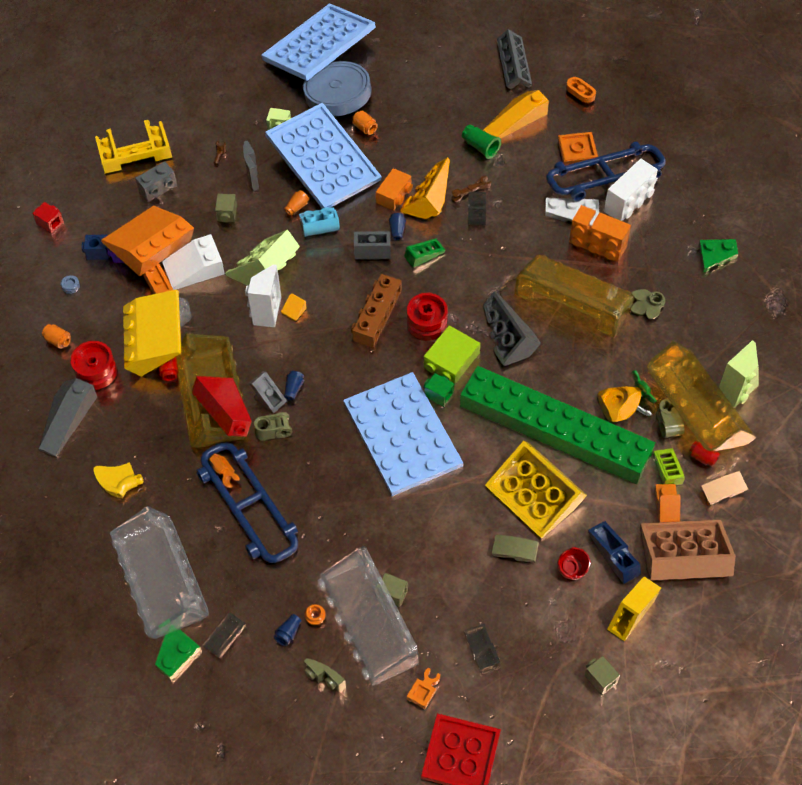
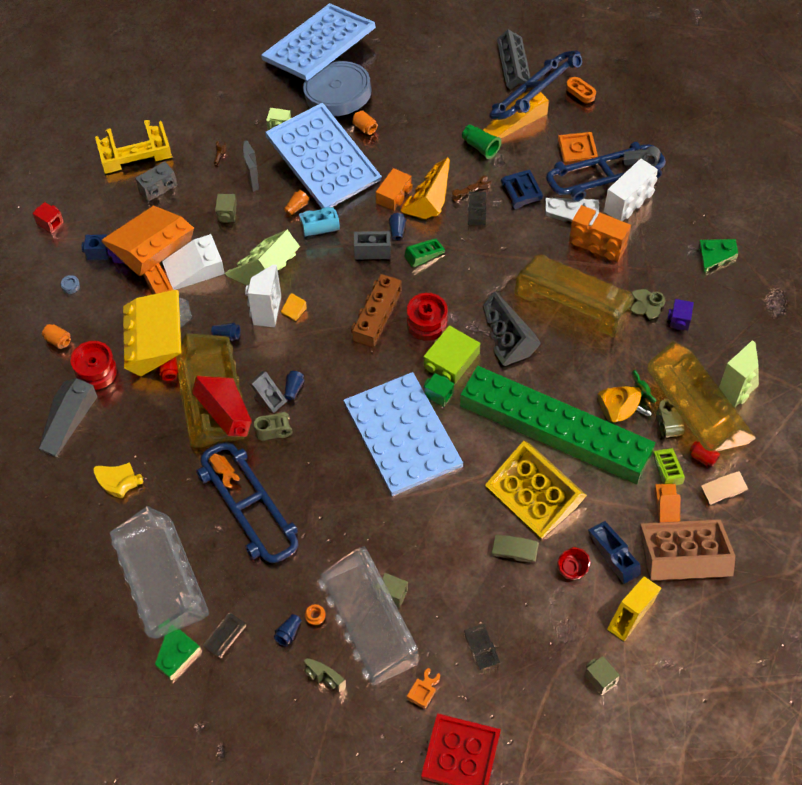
none -> dark blue cone [211,323,241,341]
none -> dark blue bar [489,50,582,120]
none -> dark blue plate [501,169,543,209]
none -> dark grey piece [624,146,661,167]
none -> dark purple brick [667,299,694,331]

